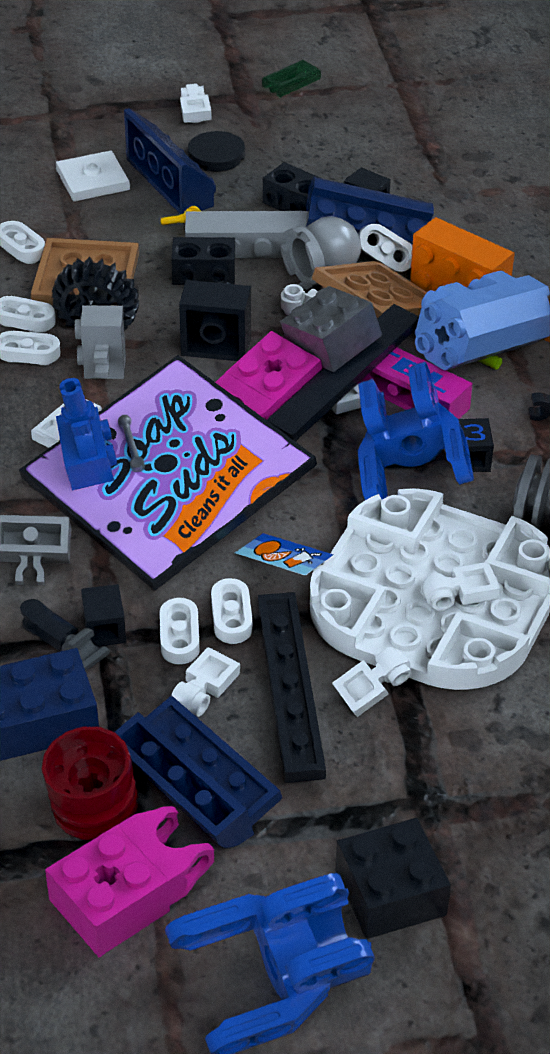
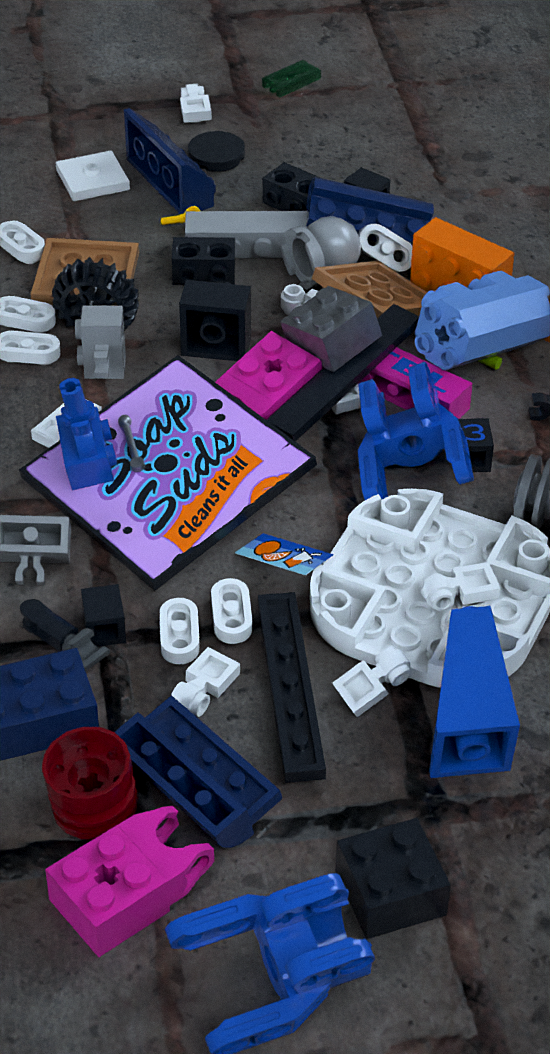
none -> blue slope [429,606,520,778]

